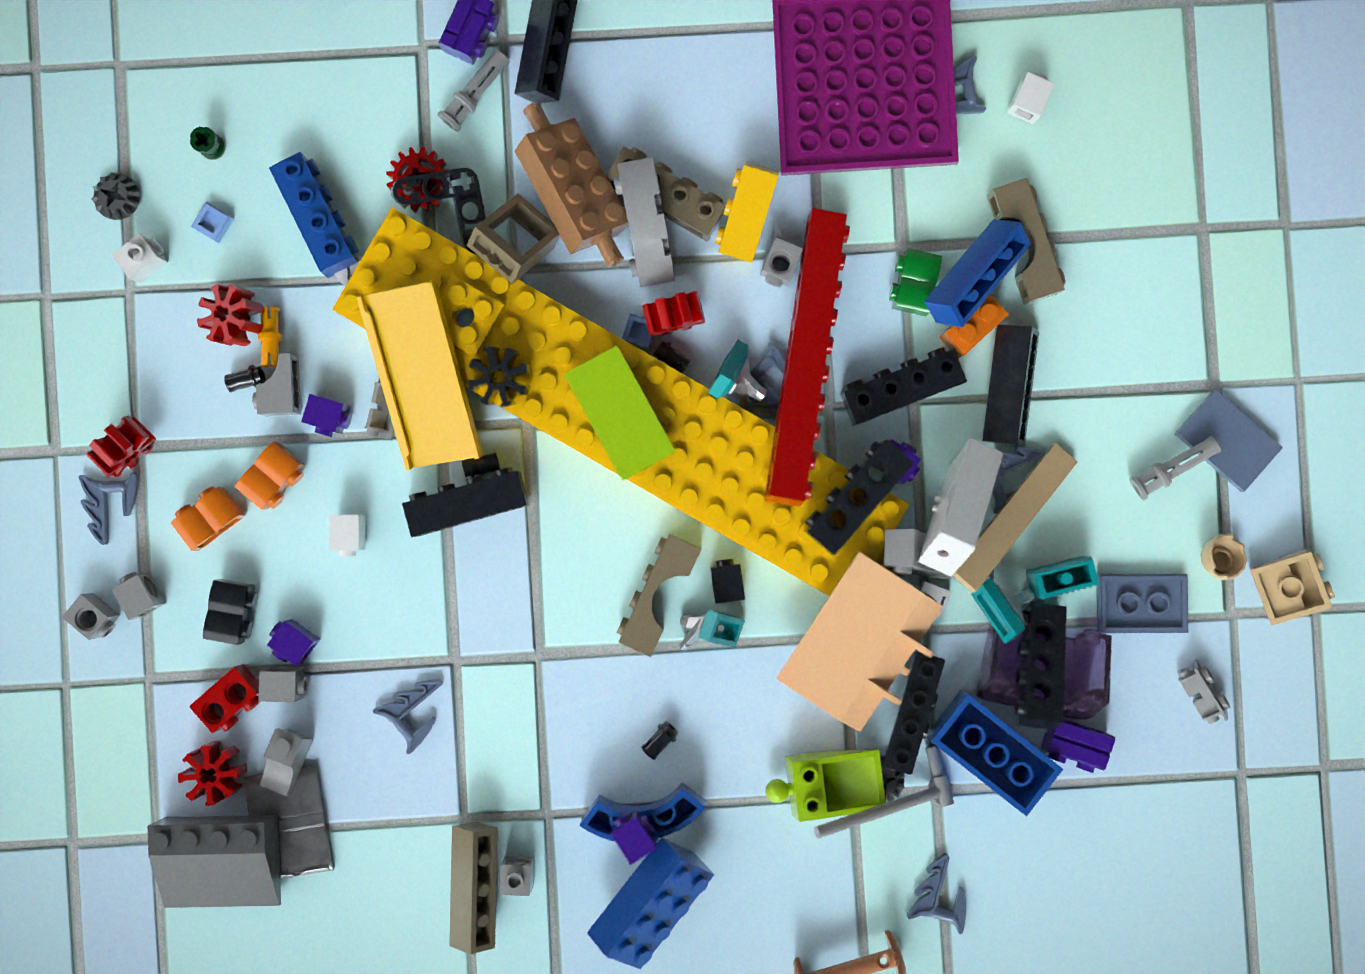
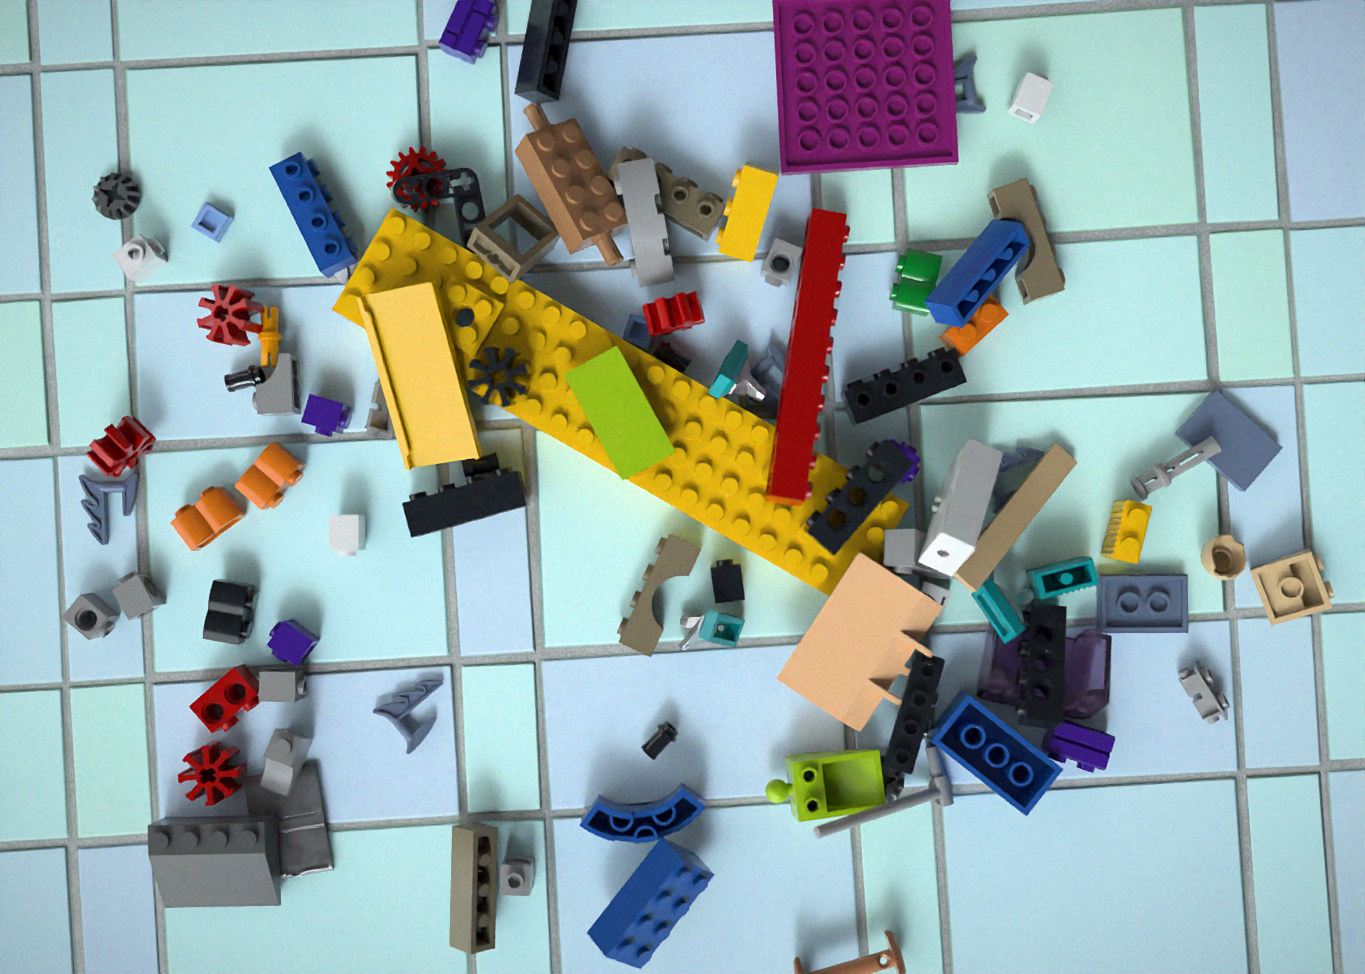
dark green bush [190,126,226,160] -> none
light grey pin [437,49,510,132] -> none
dark purple brick [610,811,657,865] -> none
sand blue piece [907,854,966,934] -> none
black brick [982,325,1039,447] -> none
none -> yellow brick [1100,500,1153,564]

